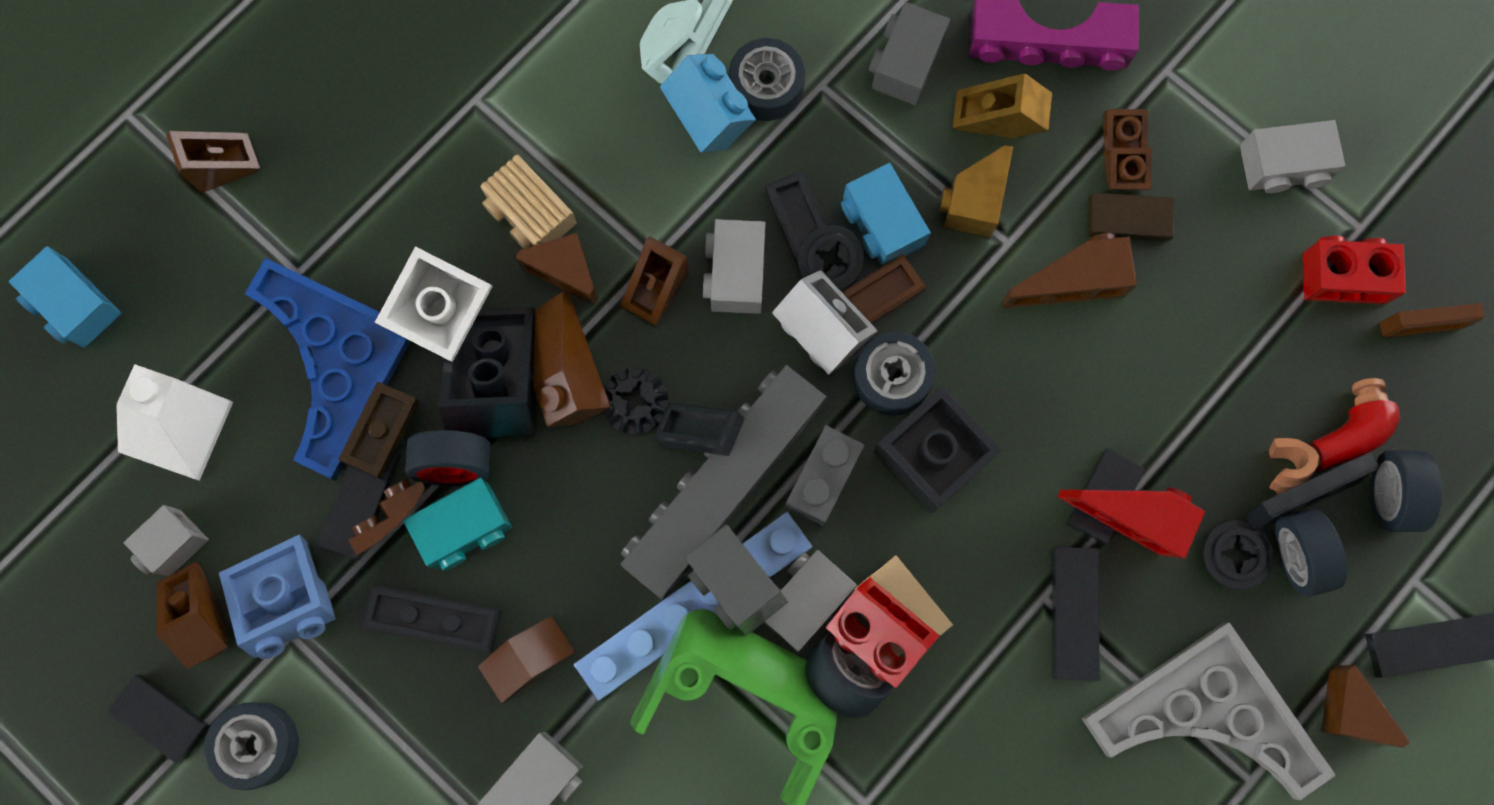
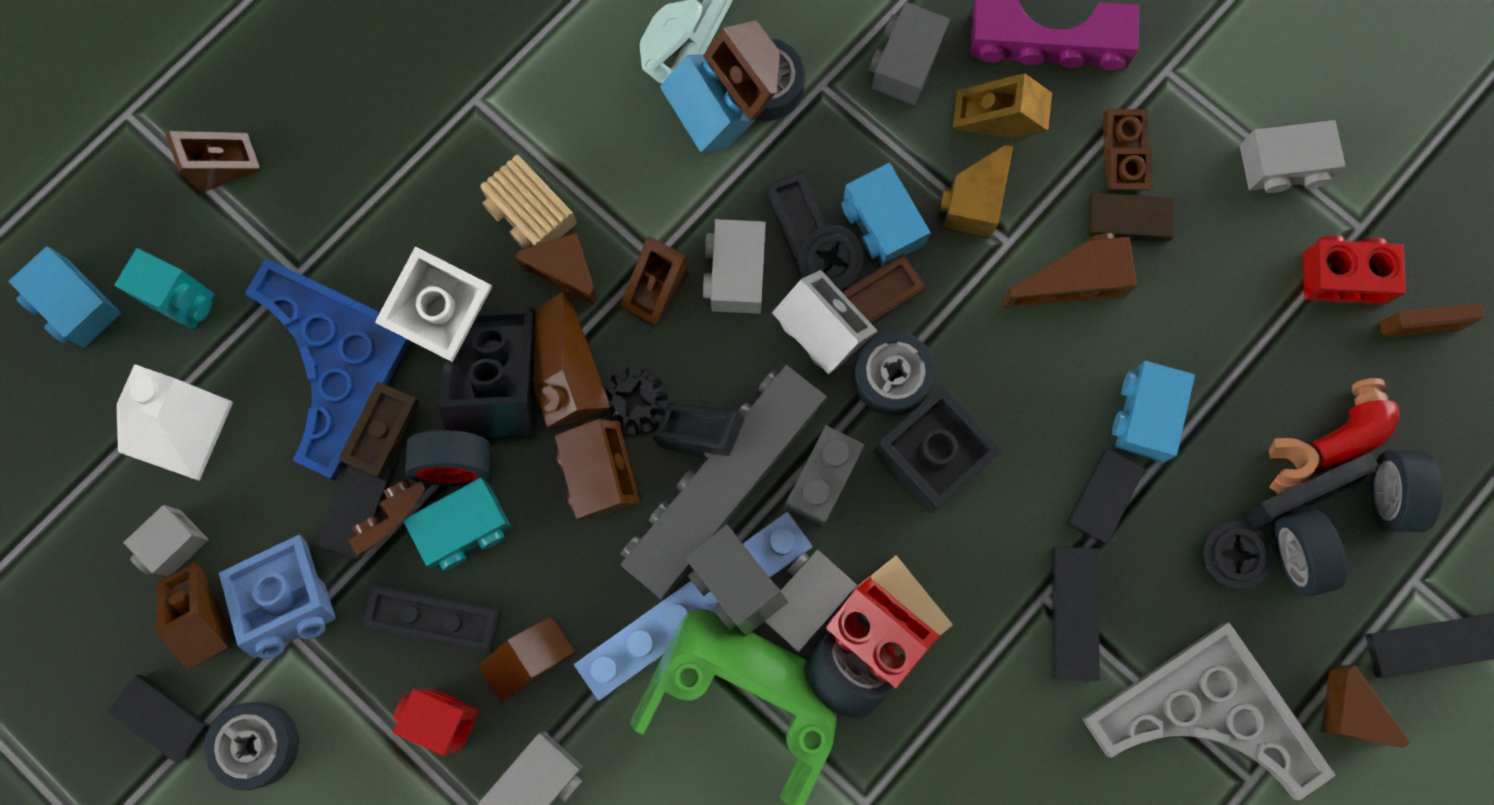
red slope [1057,487,1206,559] -> none
none -> teal brick [114,248,215,330]
none -> red brick [393,688,481,756]
none -> reddish brown brick [555,419,641,519]
none -> reddish brown slope [703,20,780,121]
none -> dark azure brick [1112,361,1195,463]

